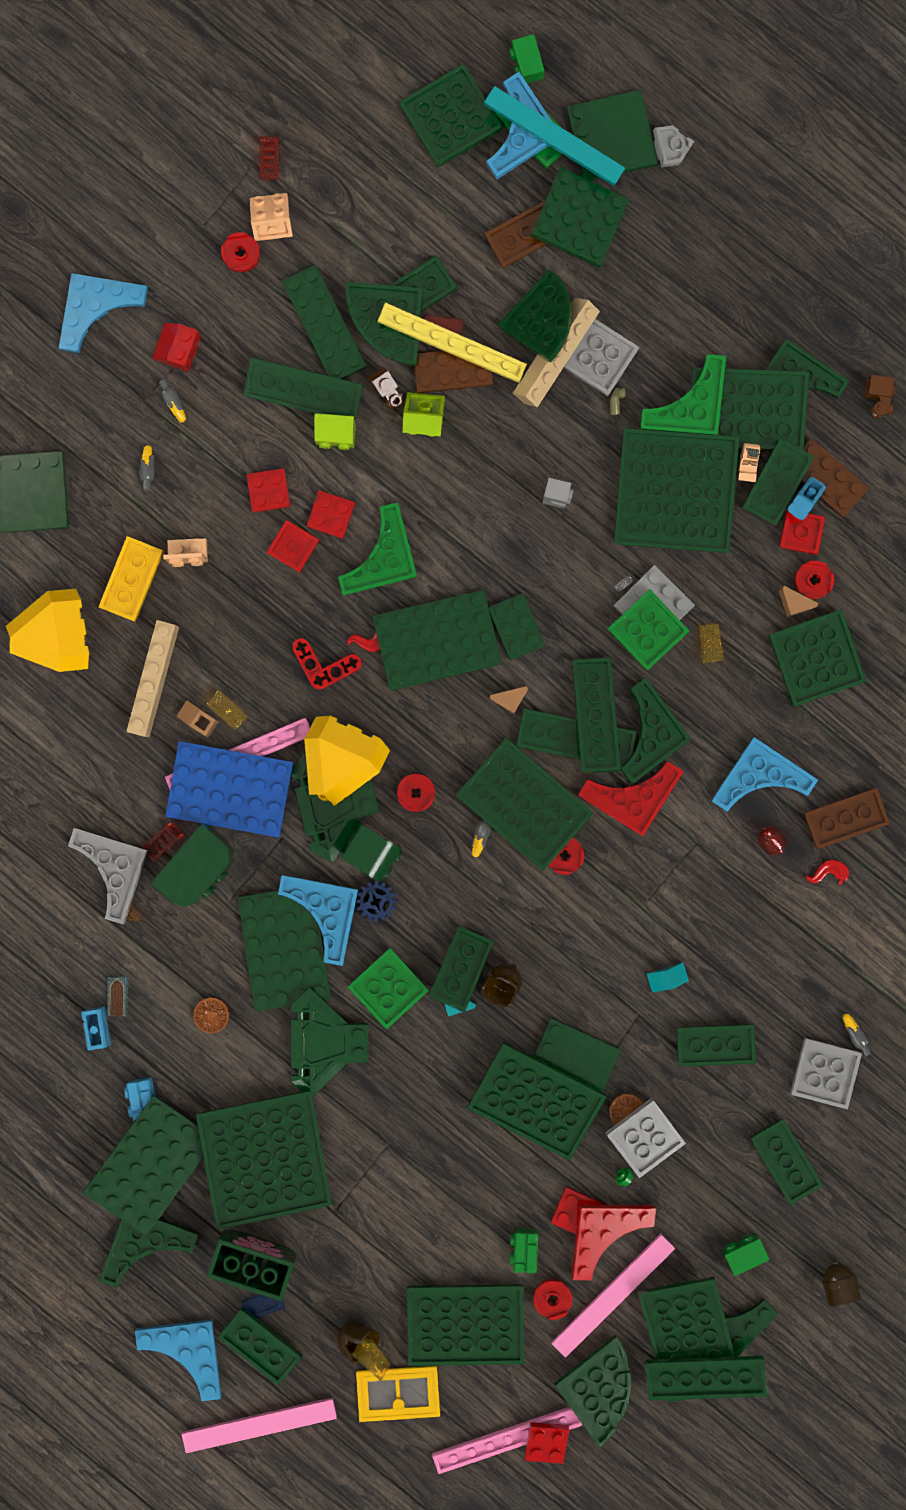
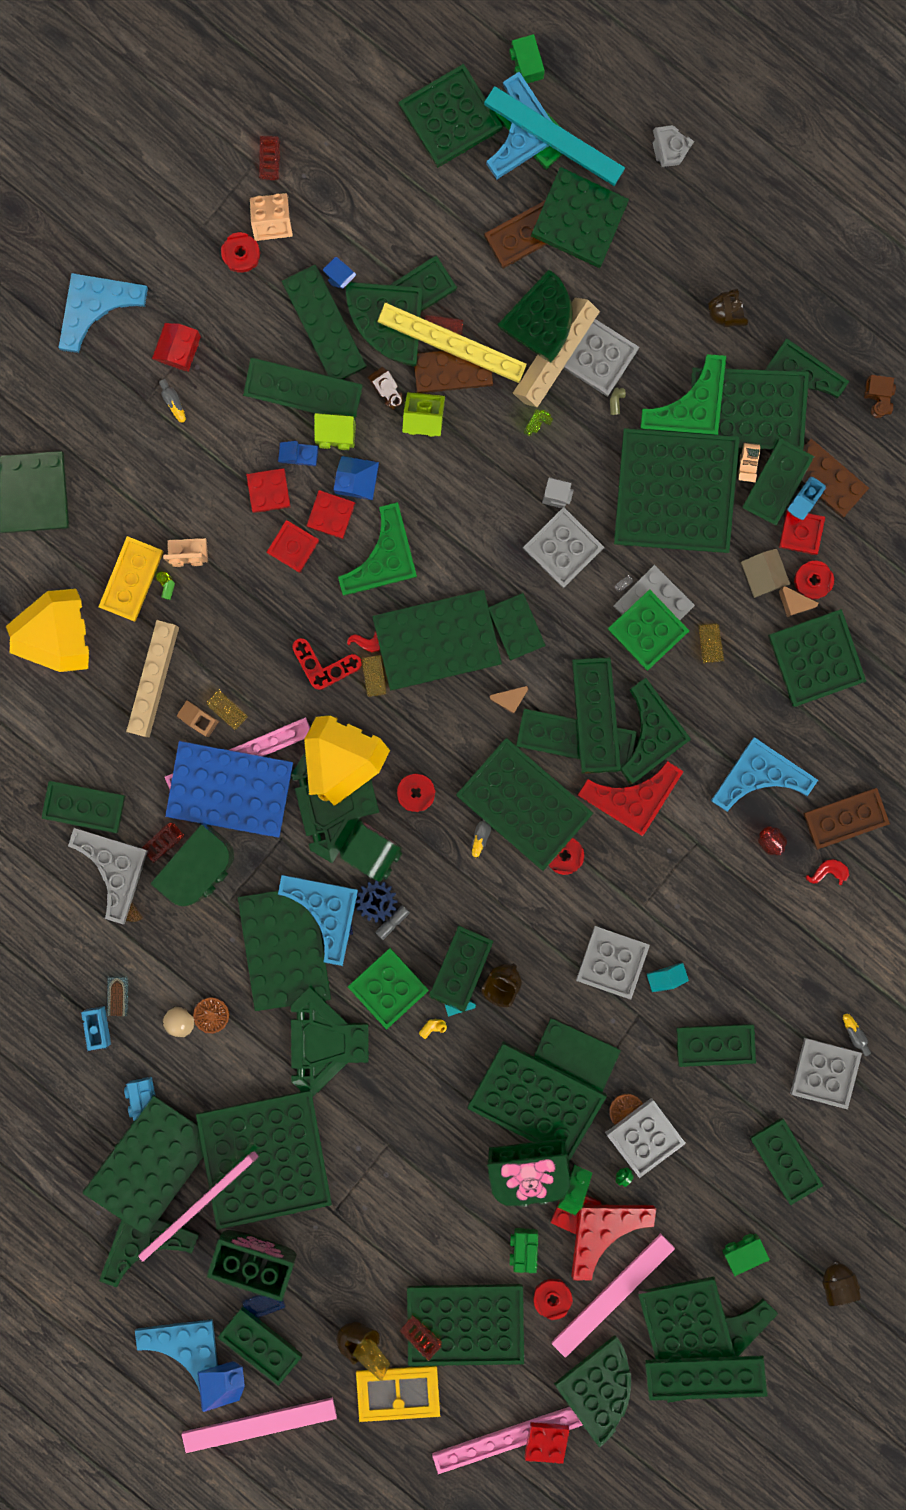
dark grey piece [139,445,155,491] -> none
dark green plate [566,90,658,181] -> none
none -> dark green plate [41,781,126,833]
none -> bright pink tile [139,1151,259,1262]
none -> arm [156,572,175,600]
none -> tan hair [163,1007,194,1037]
none -> blue slope [198,1361,245,1412]
none -> blue slope [278,441,318,466]
none -> blue slope [323,257,356,289]
none -> blue slope [334,456,379,500]
none -> clear yellow slope [362,656,387,697]
none -> dark grey piece [375,905,410,940]
none -> clear red slope [400,1316,442,1361]
none -> yellow arm [419,1019,447,1039]
none -> dark green brick [487,1139,570,1207]
none -> light grey plate [523,507,604,589]
none -> clear neon green bracket [524,409,553,437]
none -> green brick [557,1165,592,1215]
none -> light grey plate [576,926,650,1000]
none -> dark brown helmet [708,289,748,327]
none -> dark tan slope [741,549,790,598]

